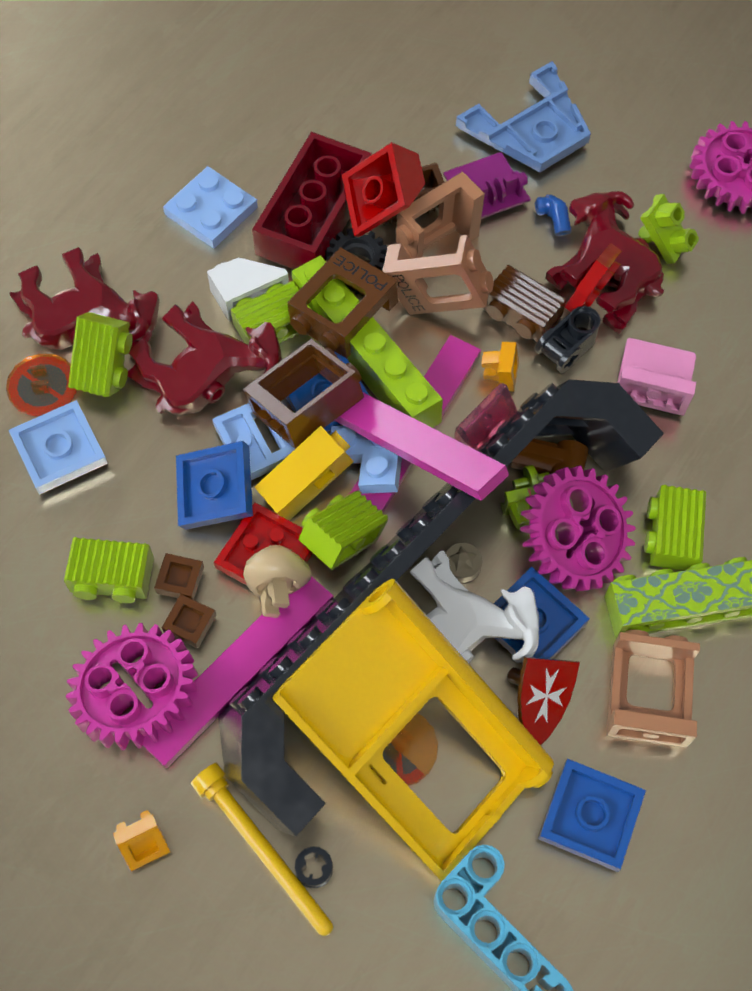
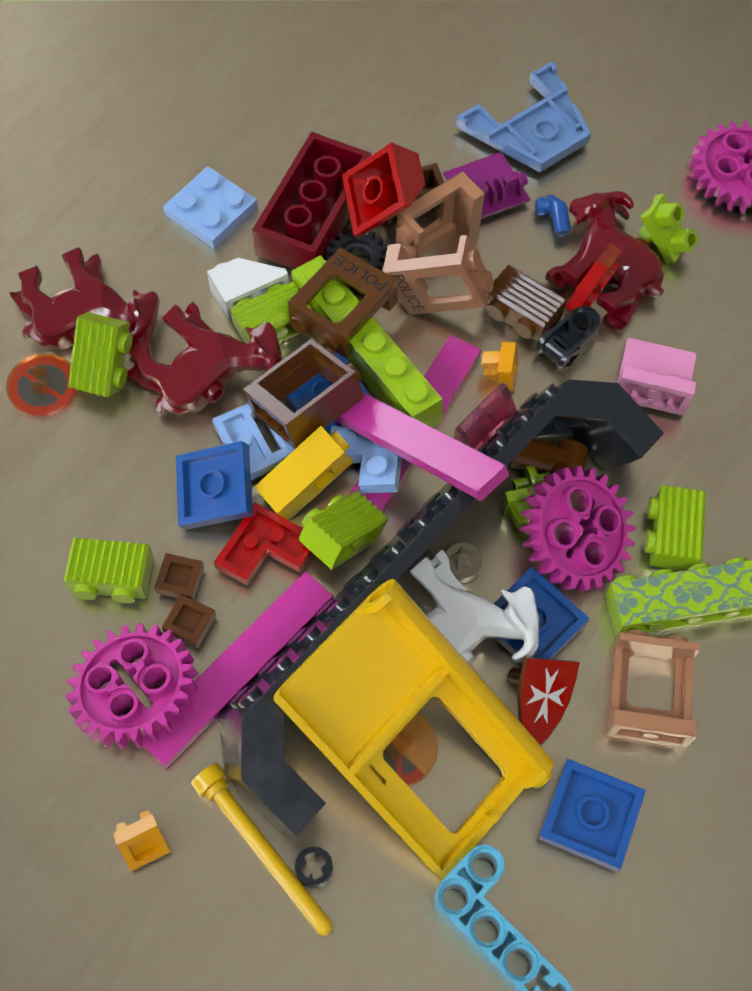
light blue plate [8,400,108,495] -> none
tan piece [243,545,311,618] -> none

